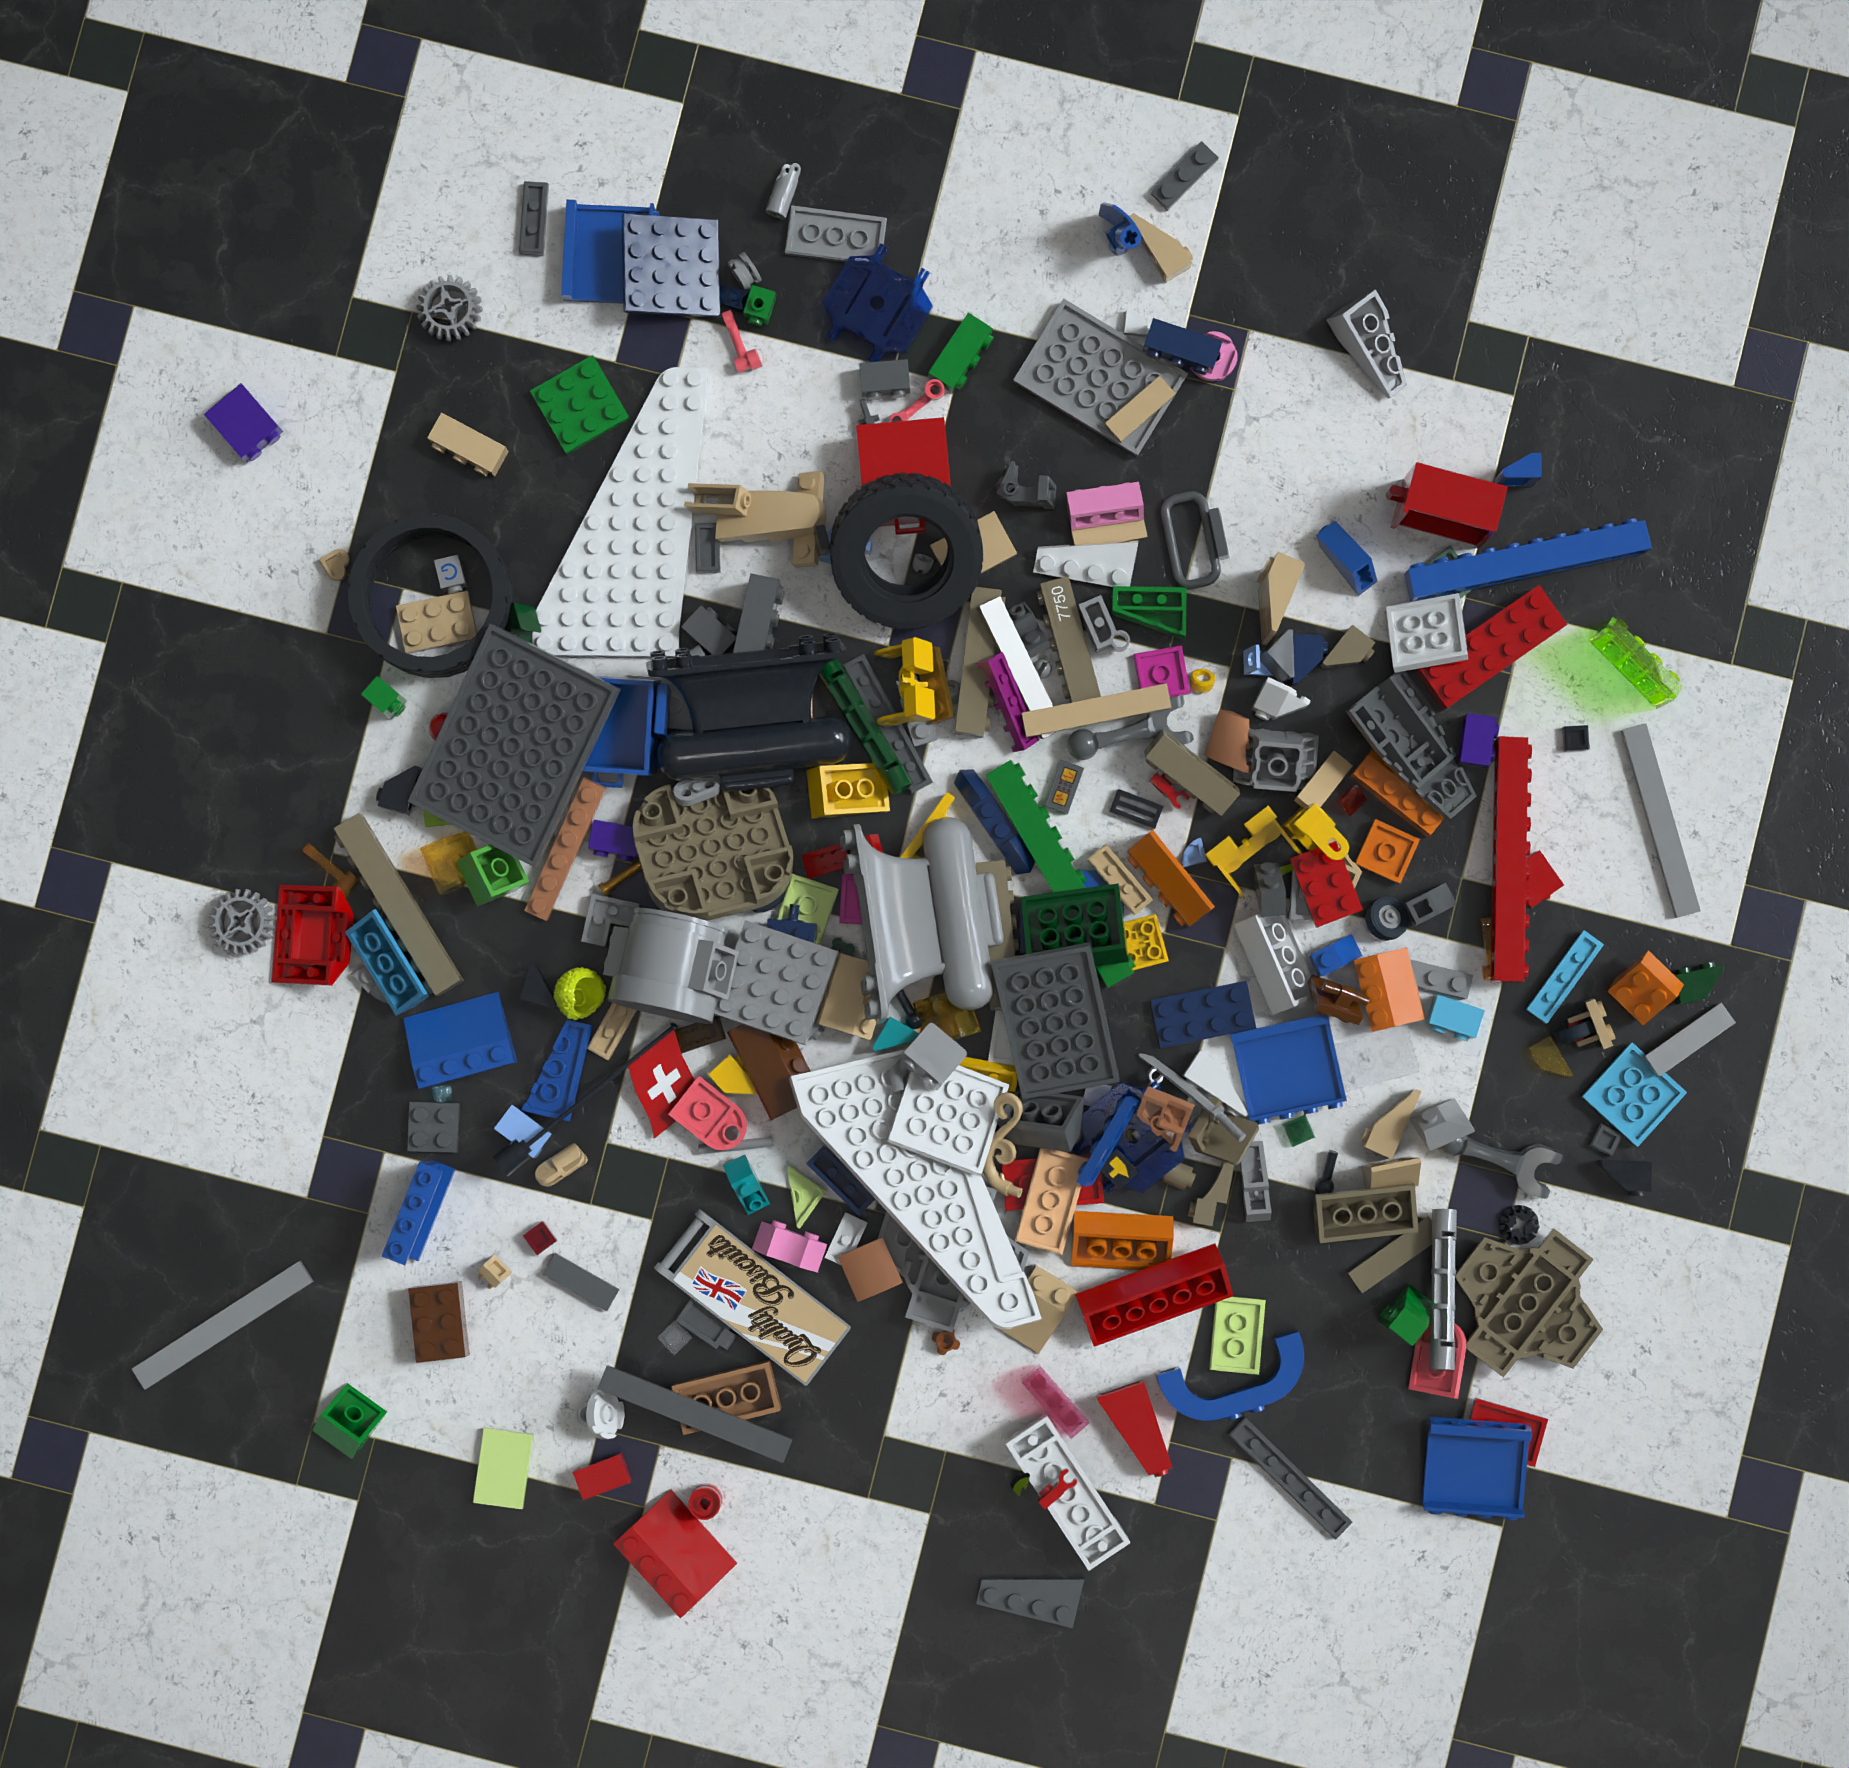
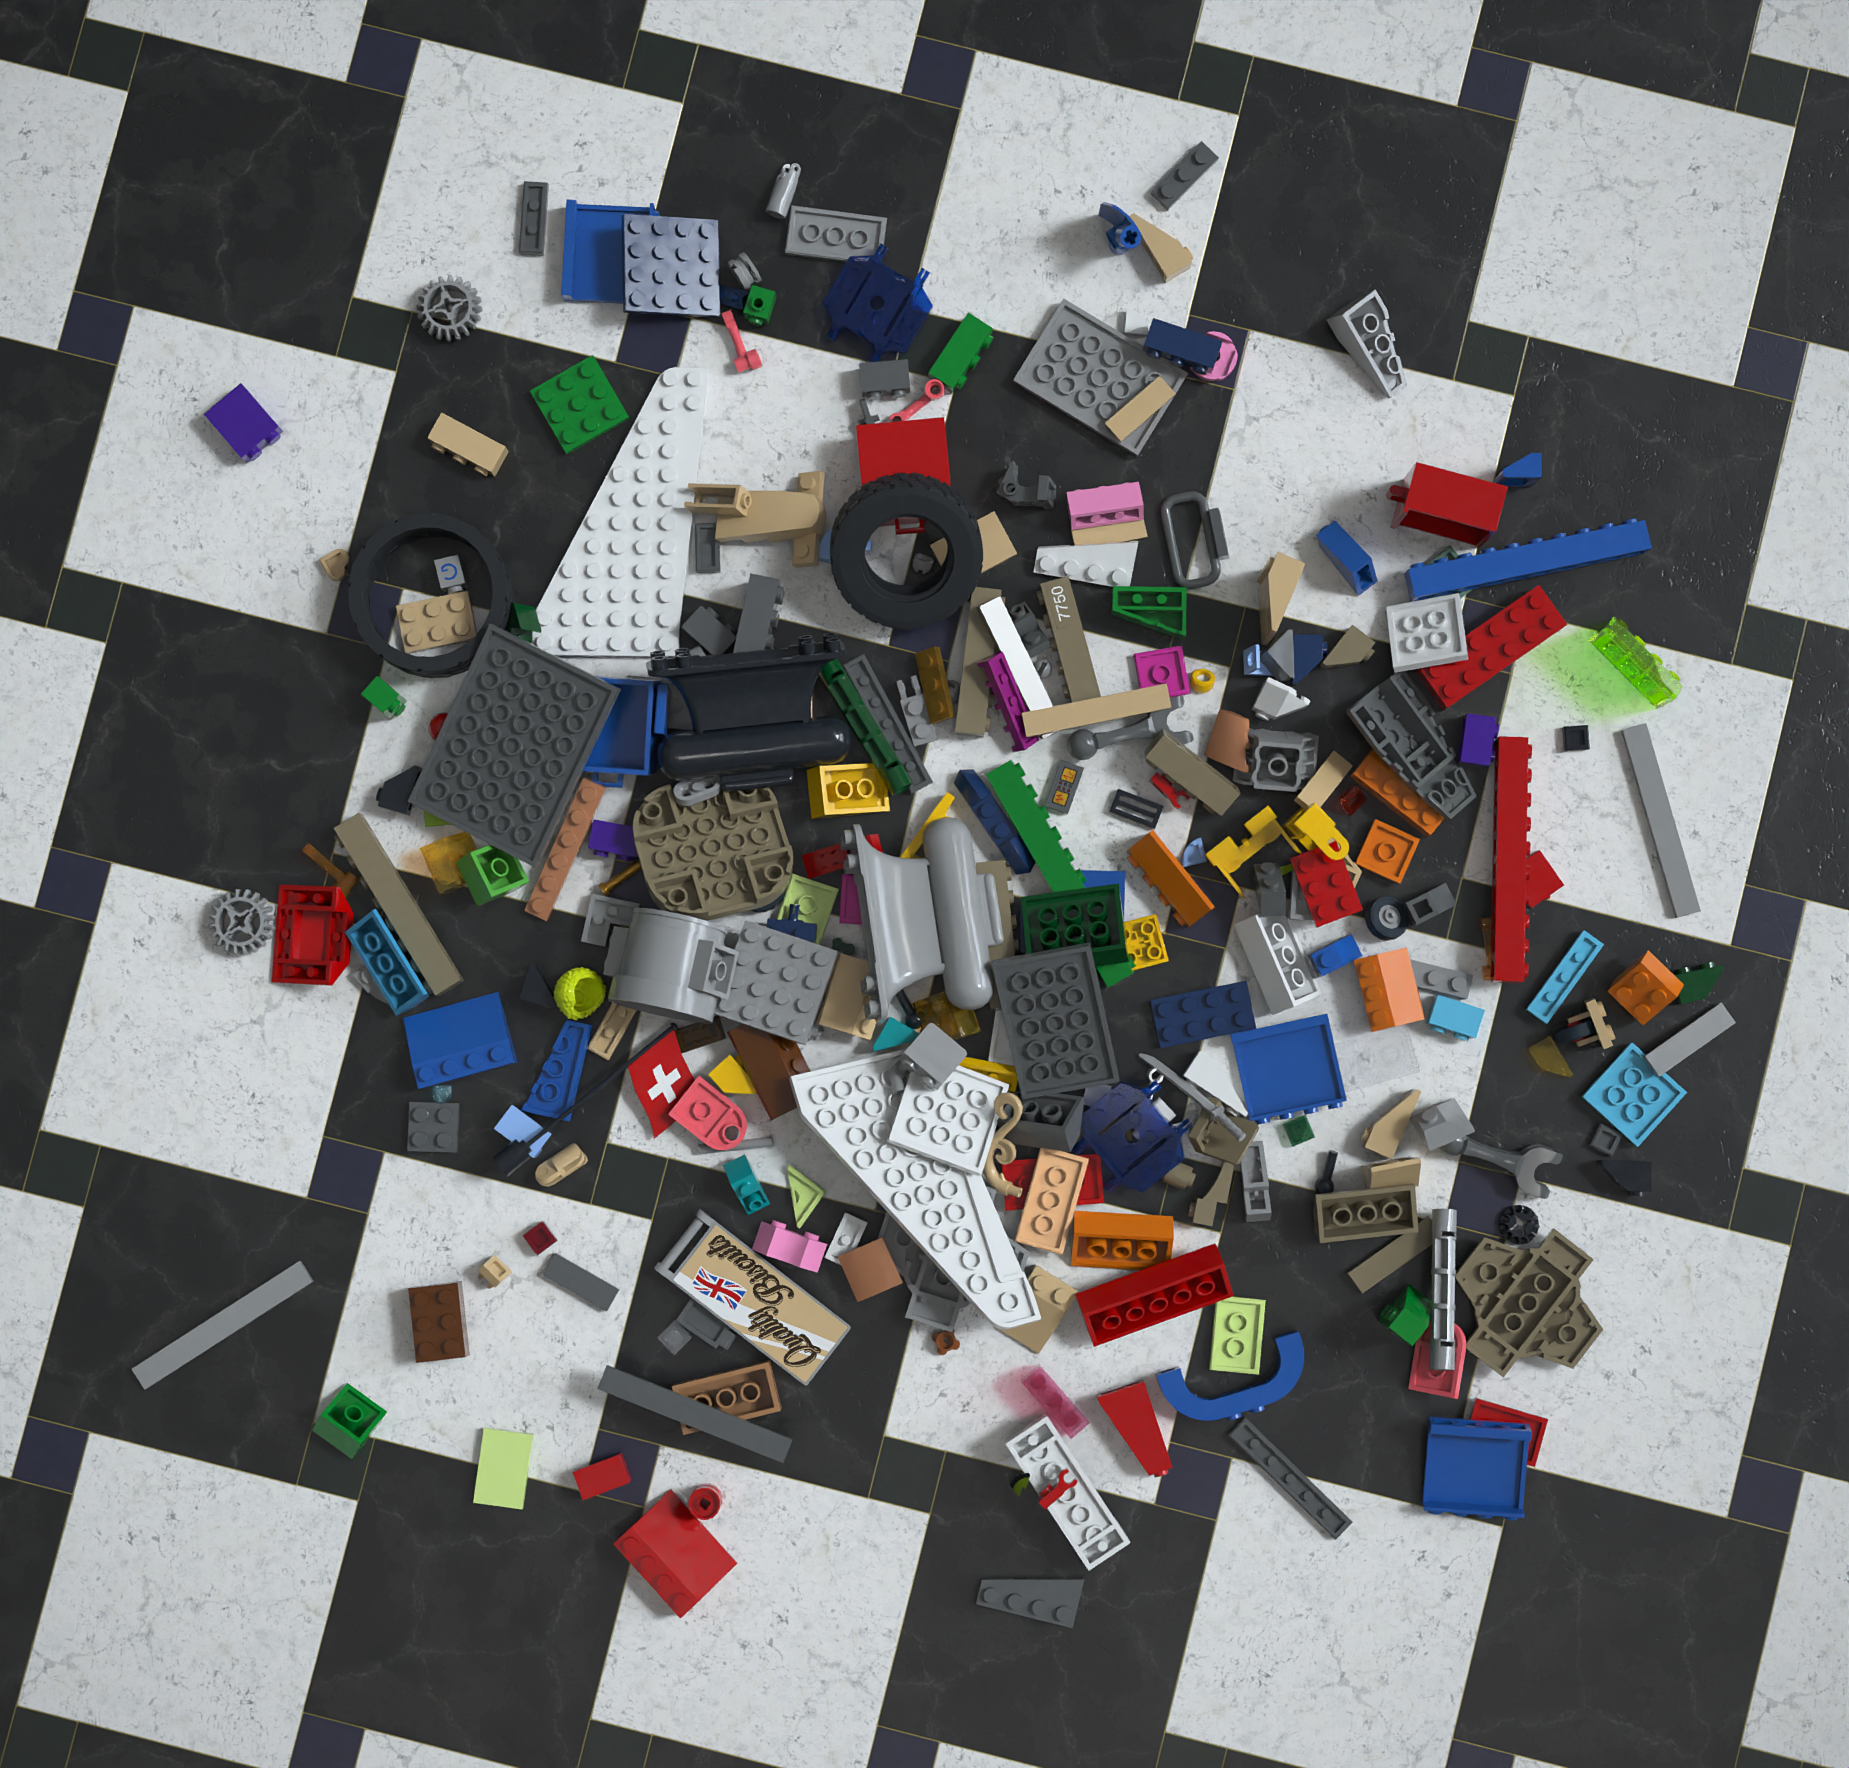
blue panel [382,1160,456,1266] -> none
white tile [575,1390,625,1439] -> none
dark blue brick [806,1146,875,1216] -> none
black tile [814,525,830,556] -> none
yellow piece [874,637,935,726] -> none
blue plate [1076,1096,1141,1187] -> none
light grey hinge [1077,595,1130,653] -> none
tan tile [1087,844,1153,916] -> none
black sticker [1101,1149,1139,1190] -> none
nougat slope [1137,1086,1194,1152] -> none
reddish brown plate [1308,975,1370,1025] -> none

